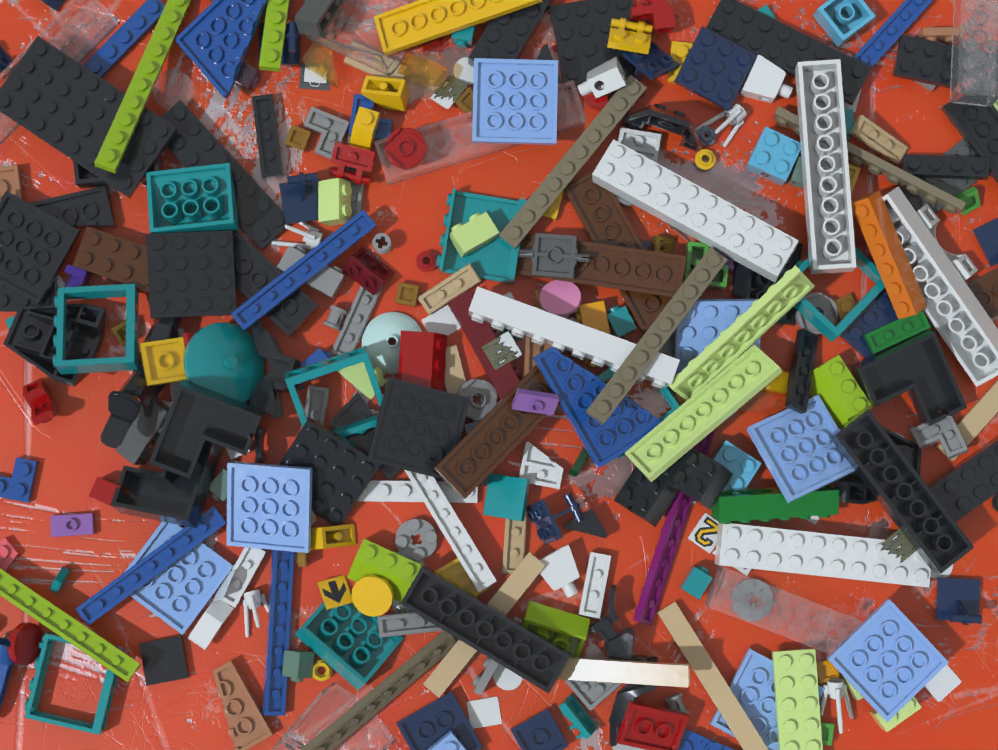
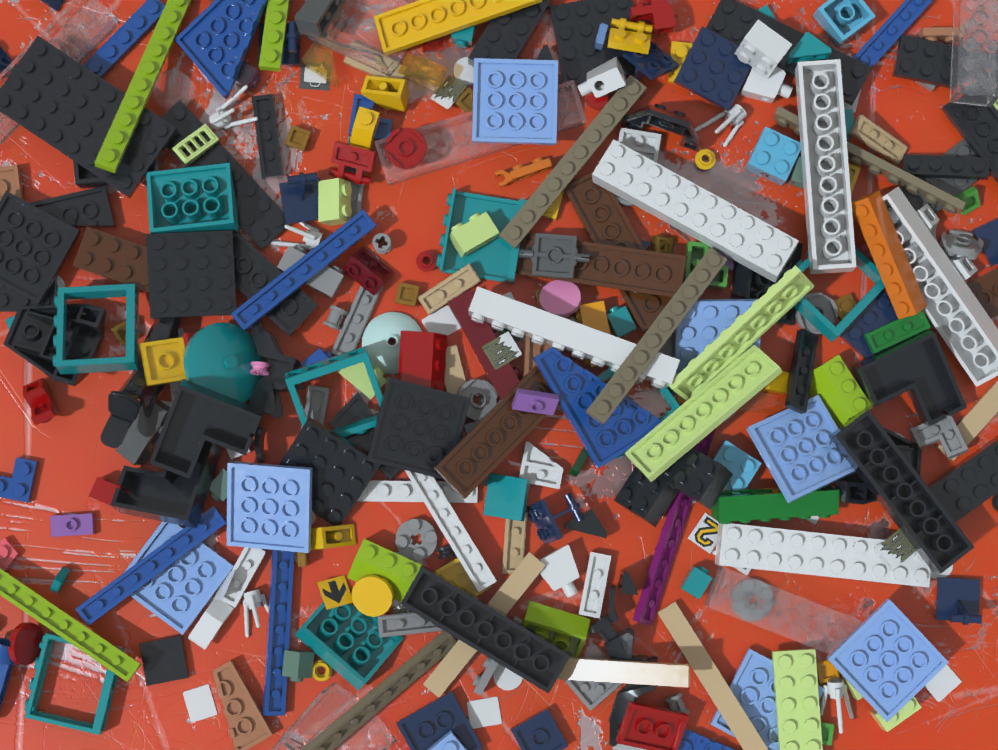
dark purple panel [64,264,92,287] -> none
light grey plate [303,106,350,160] -> none
teal plate [558,693,598,739] -> none
sand blue plate [697,126,717,146] -> none
none -> yellowish green slope [172,123,219,167]
none -> white sticker [183,684,217,722]
none -> white plant [209,85,258,130]
none -> bright pink bush [250,361,270,376]
none -> black bush [436,545,456,559]
none -> orange plate [495,157,552,187]
none -> medium blue tile [594,23,608,50]
none -> black slope [618,570,638,595]
none -> white brick [734,20,792,78]
none -> teal slope [787,31,832,64]
none -> light grey plate [940,230,984,260]

